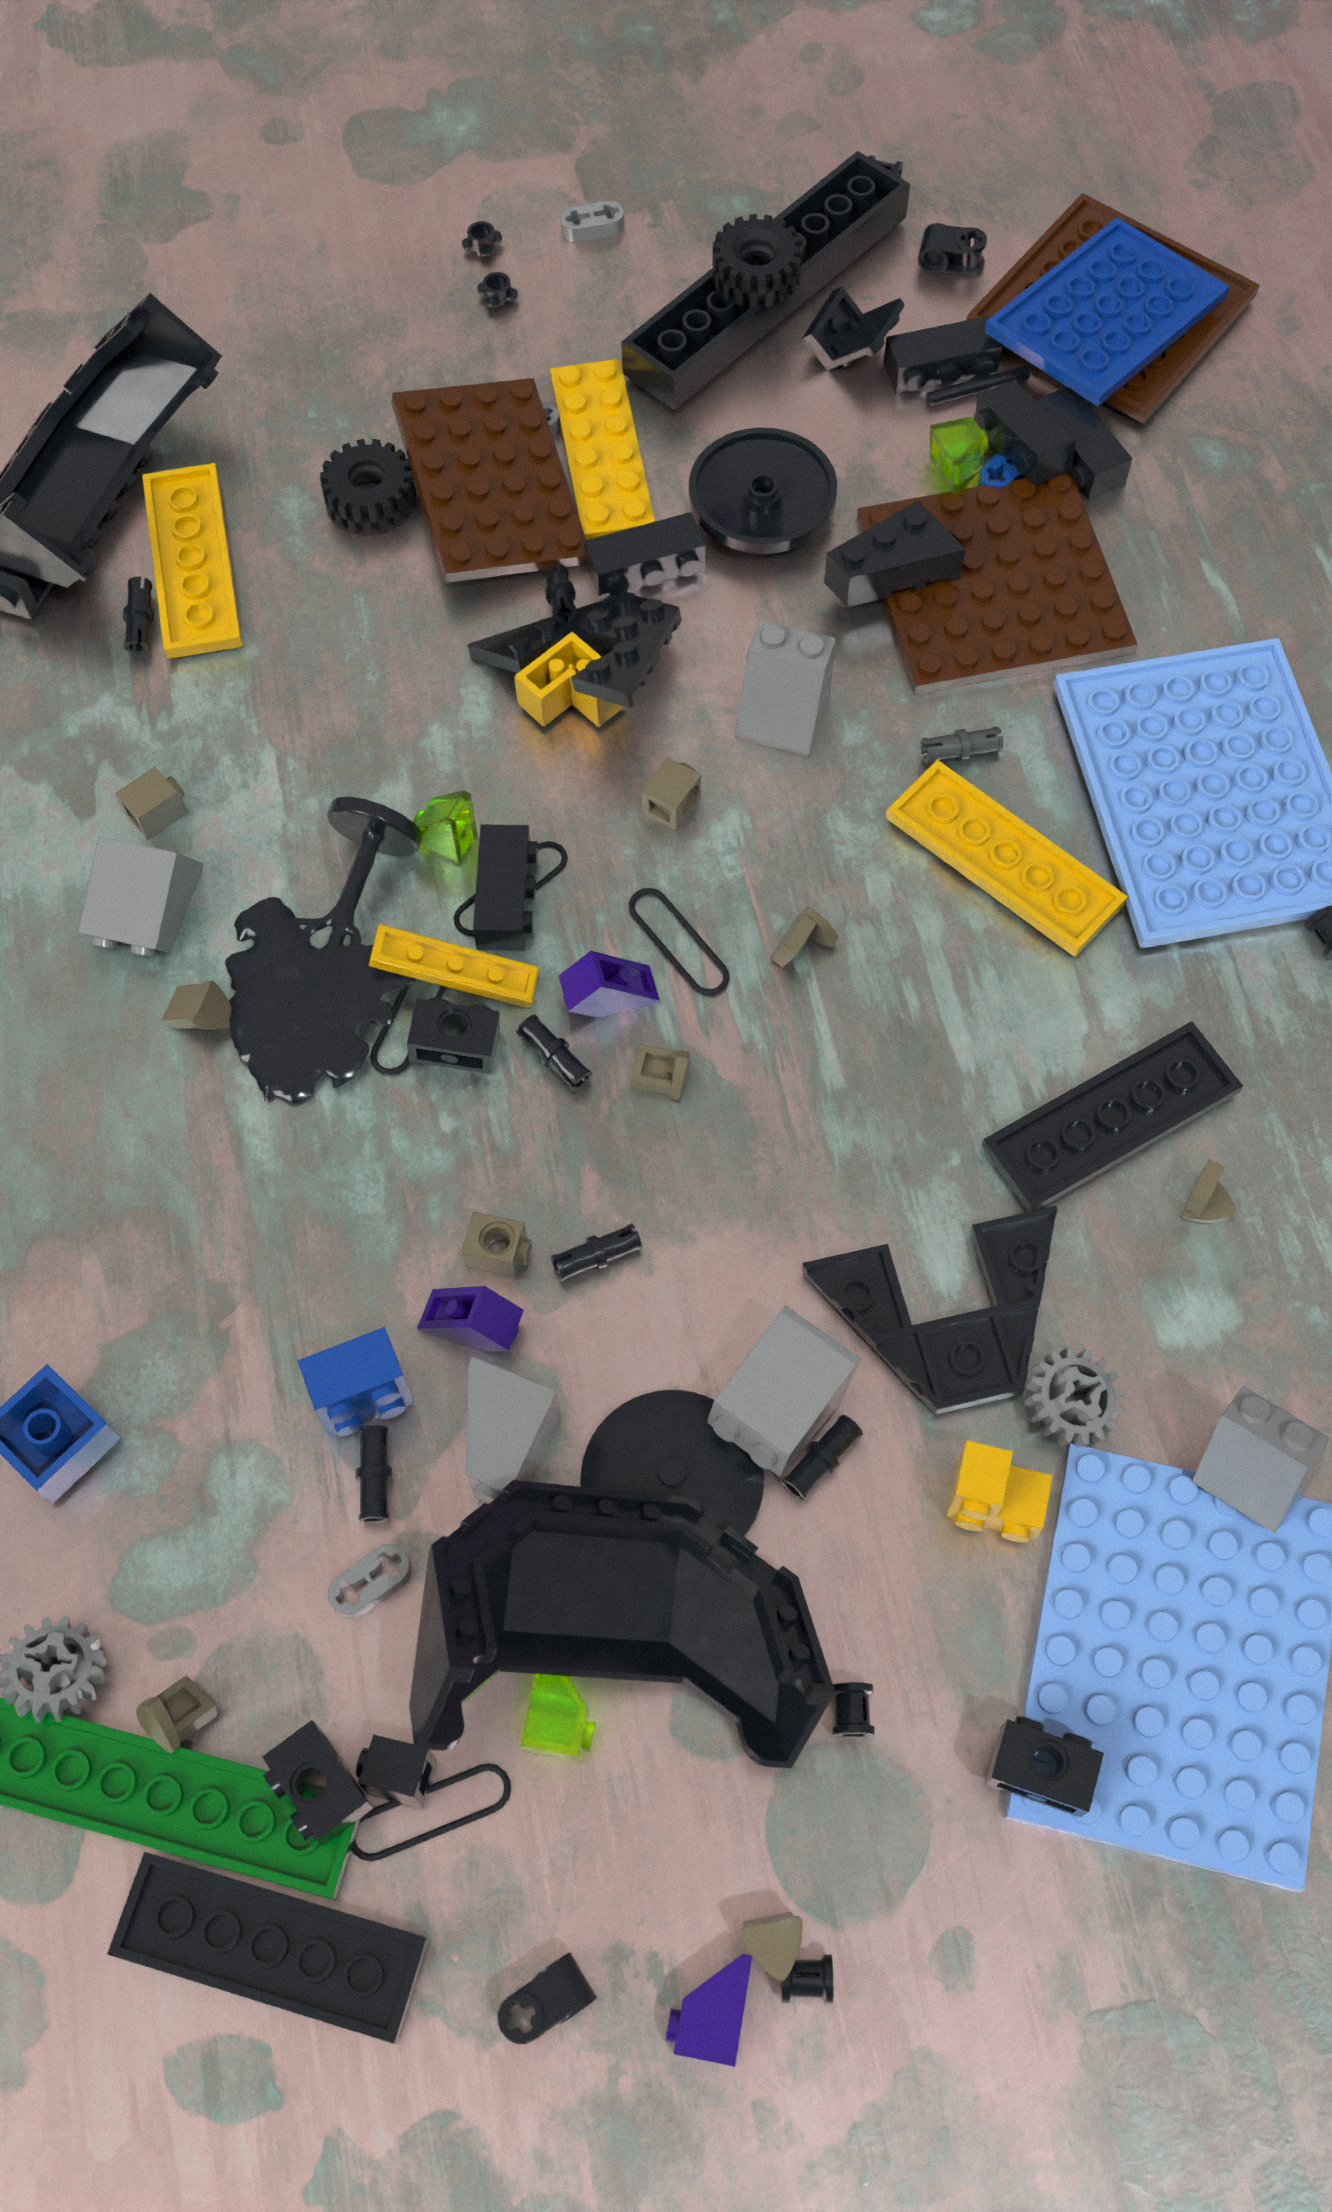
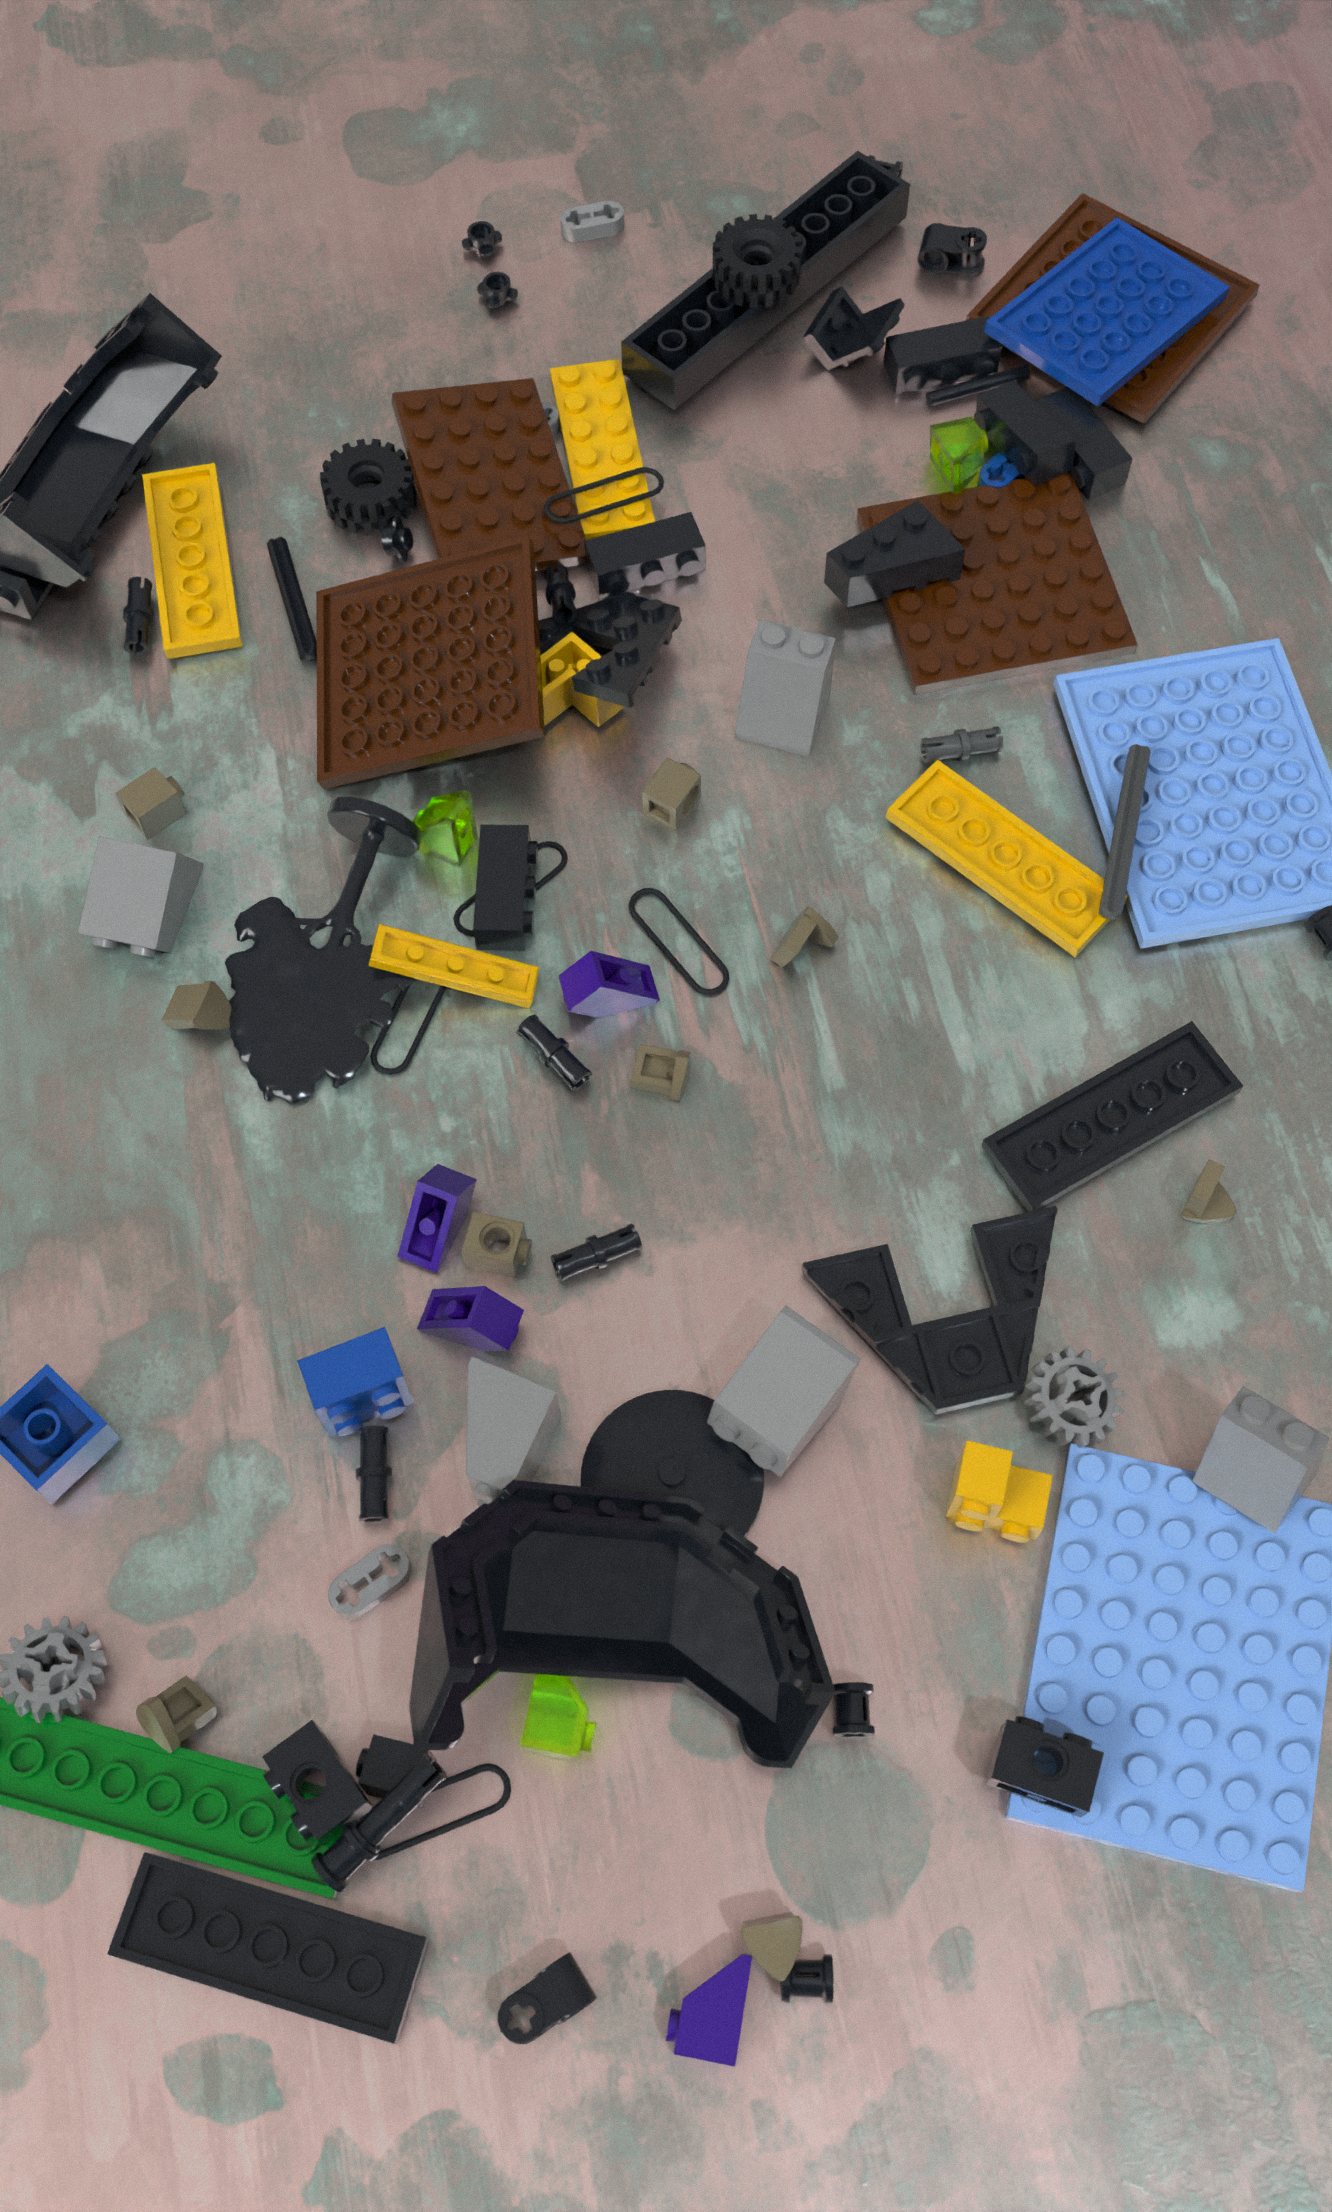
black brick [407,998,500,1074] -> none
black dish [689,427,837,554] -> none
black pin [781,1415,863,1501] -> none
none -> black axle [267,536,317,662]
none -> black pin [311,1754,447,1892]
none -> reddish brown plate [316,535,545,789]
none -> black plate [381,516,413,563]
none -> dark purple slope [397,1164,477,1273]
none -> black piece [544,467,664,524]
none -> dark grey axle [1099,744,1151,920]

